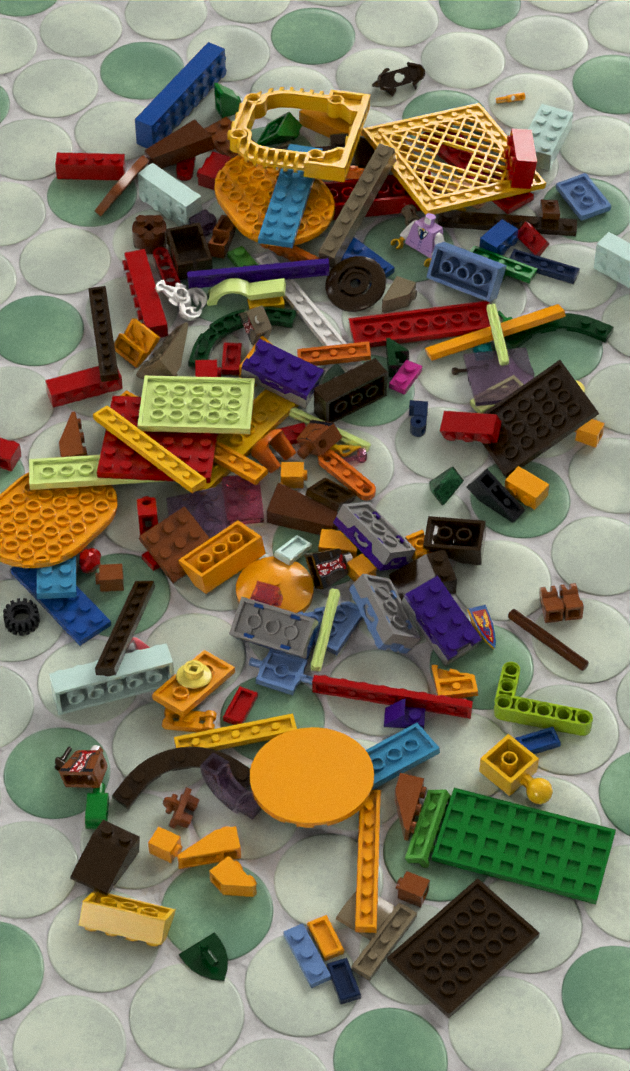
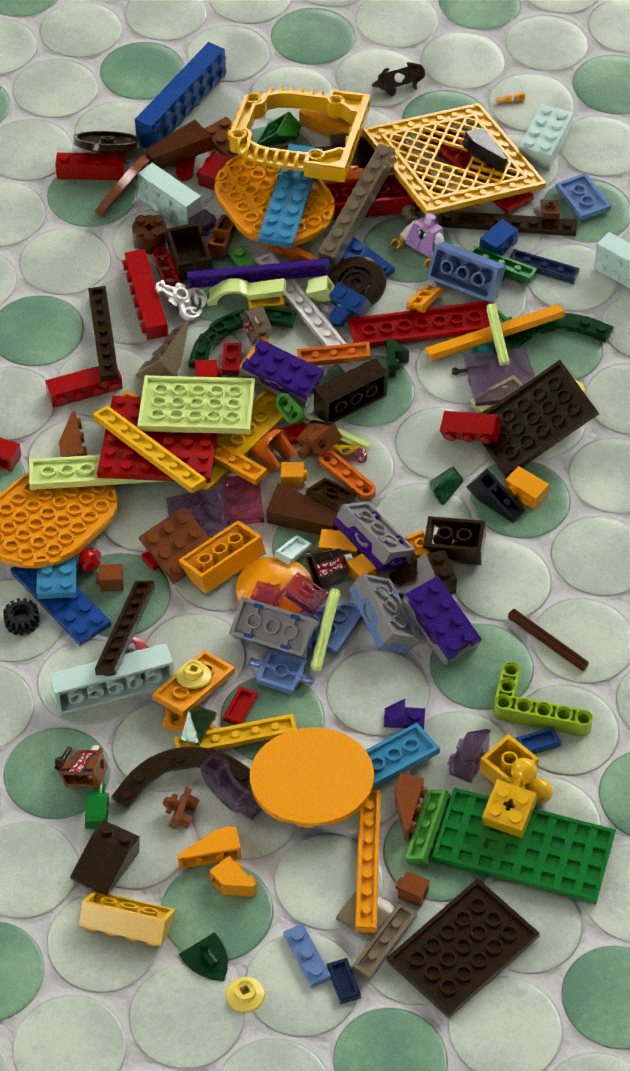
light orange slope [114,318,160,368] -> none
red torso [137,496,158,535] -> none
light orange brick [148,826,183,863] -> none
green slope [214,83,241,118] -> none
light orange tile [307,915,344,961] -> none
red plate [312,675,473,719] -> none
dark tan slope [382,276,418,313] -> none
dark pink plate [389,359,422,395] -> none
dark blue leg [409,400,428,437] -> none
light orange wing [431,664,478,698] -> none
shield [467,605,496,649] -> none
red brick [503,128,537,189] -> none
red plate [518,221,550,256] -> none
dark orange legs [539,583,584,623] -> none
light orange brick [574,419,605,448] -> none
none -> dark brown dish [73,131,141,154]
none -> clear green slope [181,706,216,746]
none -> light yellow piece [226,977,265,1013]
none -> bright green plate [276,393,305,425]
none -> clear pink tile [280,572,329,616]
none -> yellowish green brick [306,275,335,304]
none -> blue brick [329,282,372,327]
none -> light orange plate [406,285,444,313]
none -> clear purple slope [447,729,491,783]
none -> black slope [463,128,507,173]
none -> yellow brick [482,757,538,838]

